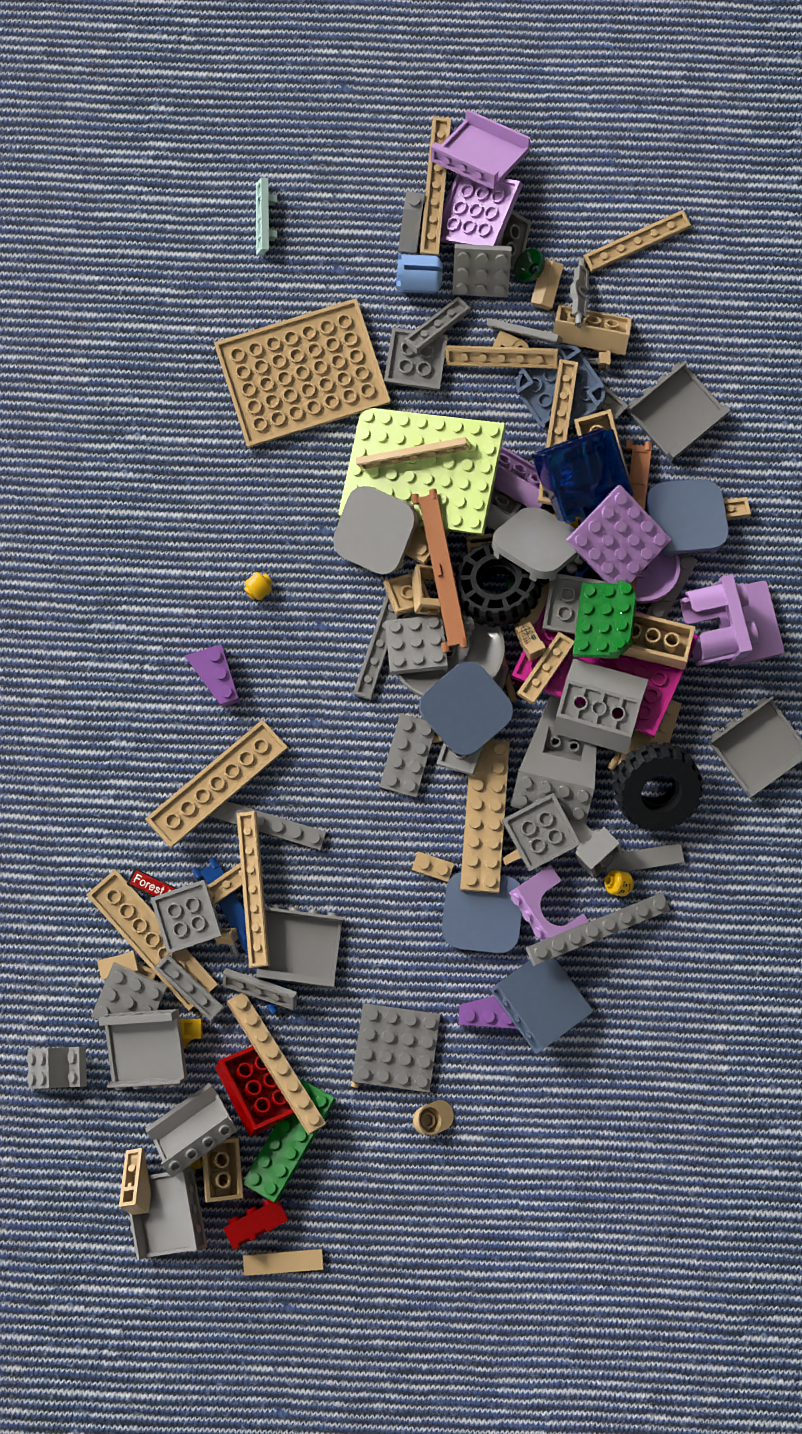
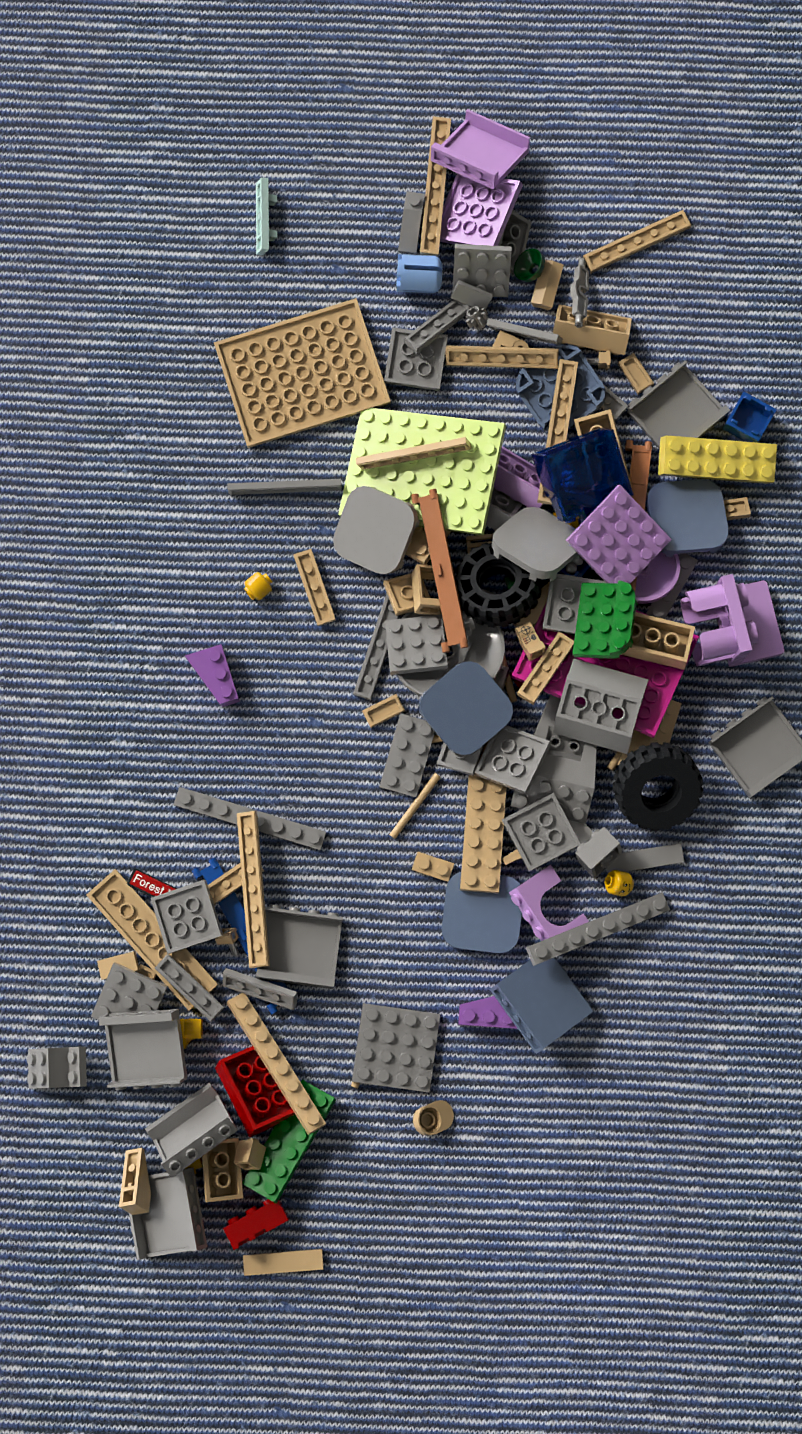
tan plate [145,720,288,848] -> none
none -> light grey tile [227,479,342,495]
none -> tan brick [233,1138,266,1170]
none -> tan plate [293,549,336,626]
none -> tan tile [362,694,405,728]
none -> tan piece [389,773,441,839]
none -> light grey tile [451,280,492,309]
none -> light grey gear [465,306,488,330]
none -> light grey plate [474,725,551,795]
none -> tan tile [618,353,654,394]
none -> light yellow brick [658,435,777,484]
none -> blue container [723,391,777,443]

